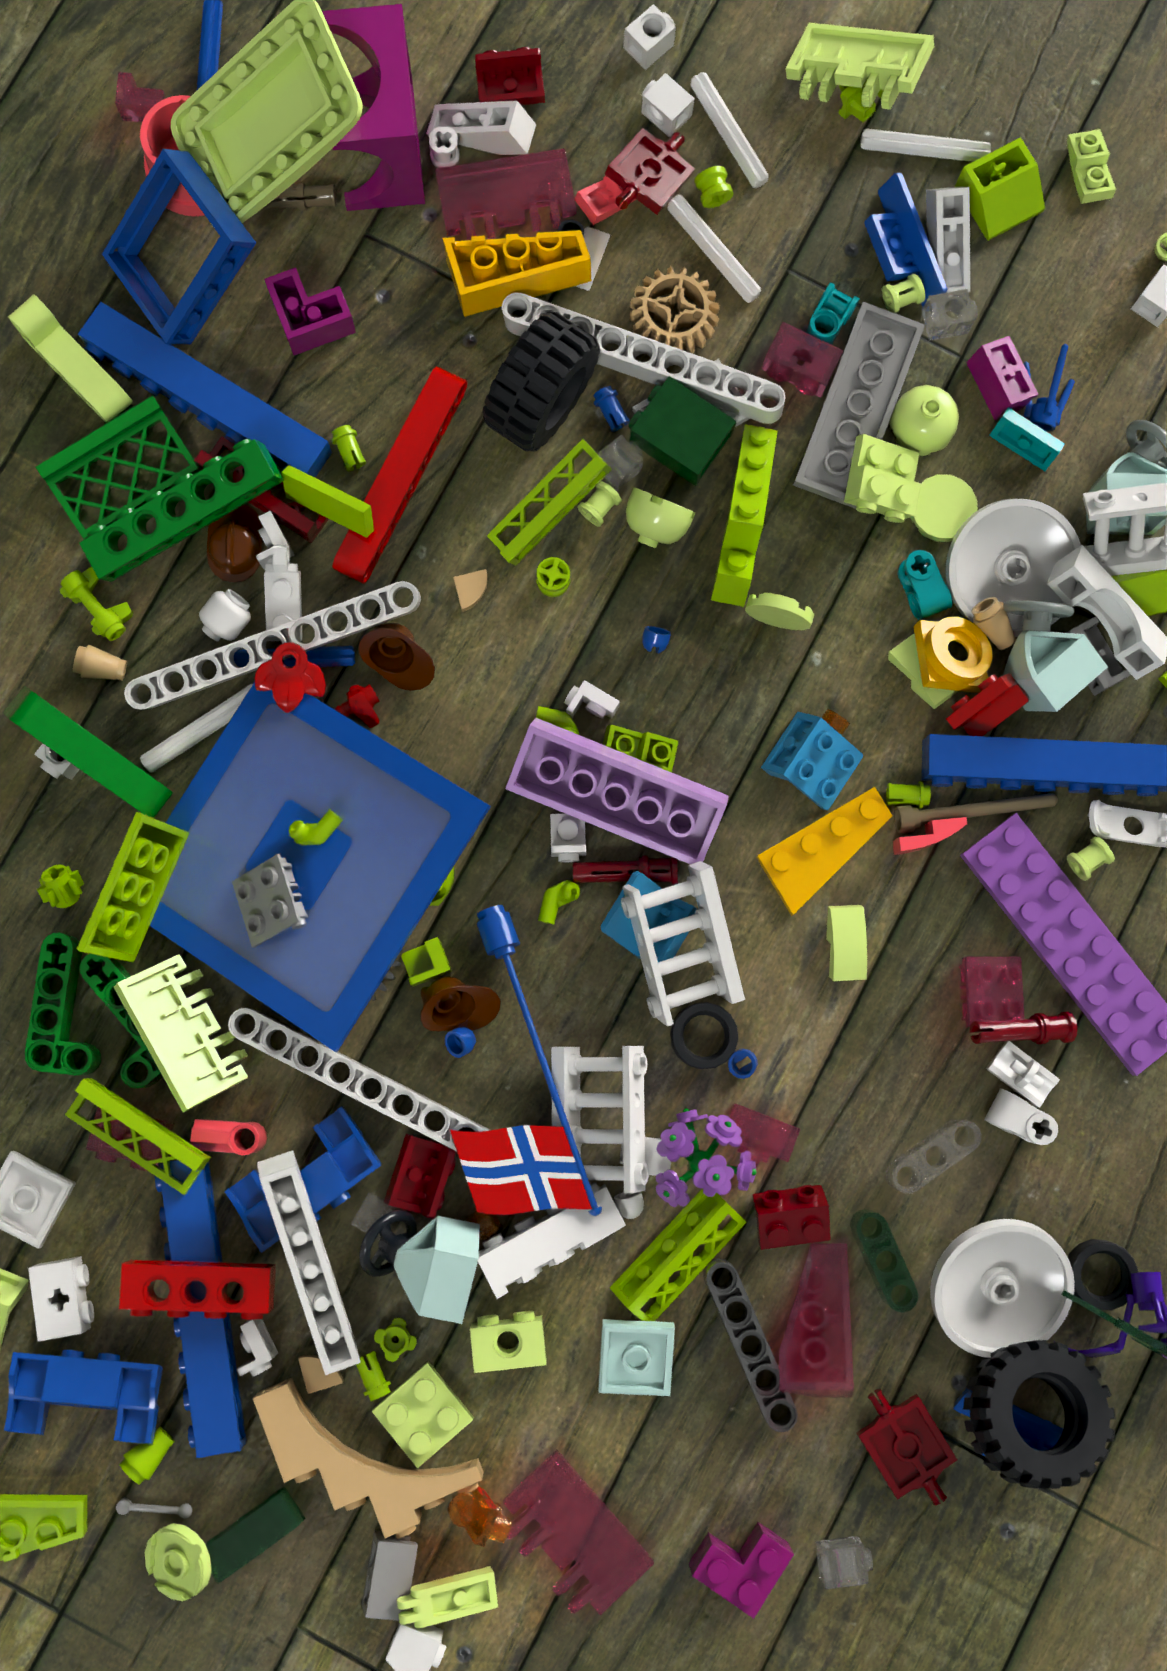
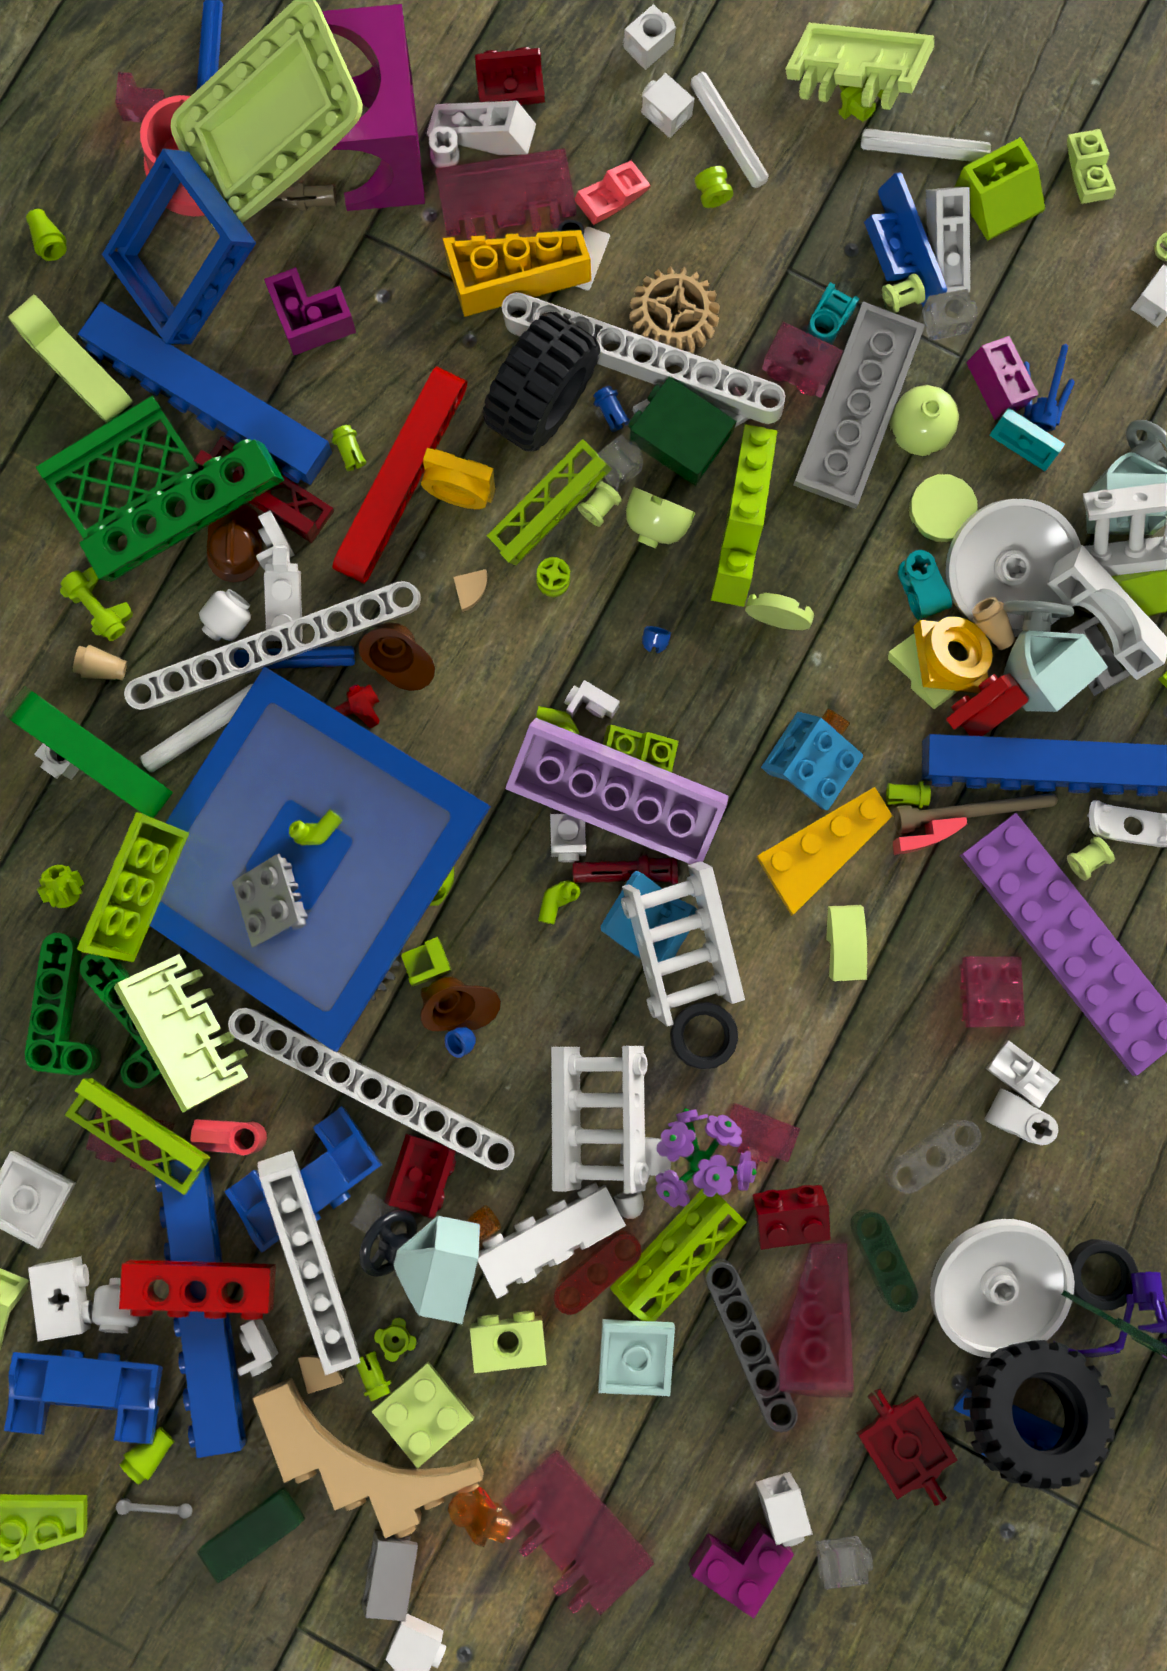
yellowish green tile [145,1523,212,1601] -> none
red plate [255,642,326,713] -> none
lime tile [281,465,374,538] -> none
yellowish green hinge [397,1566,498,1628] -> none
flag [450,905,602,1216] -> none
plate [605,128,695,215] -> none
white axle [667,194,761,303] -> none
blue hinge [728,1049,758,1079] -> none
yellowish green plate [844,434,921,523] -> none
dark red pin [970,1012,1077,1044] -> none
none -> lime cone [26,209,67,261]
none -> white head [92,1278,140,1333]
none -> yellow piece [421,448,495,509]
none -> clear red beam [554,1231,642,1315]
none -> white brick [755,1472,812,1546]

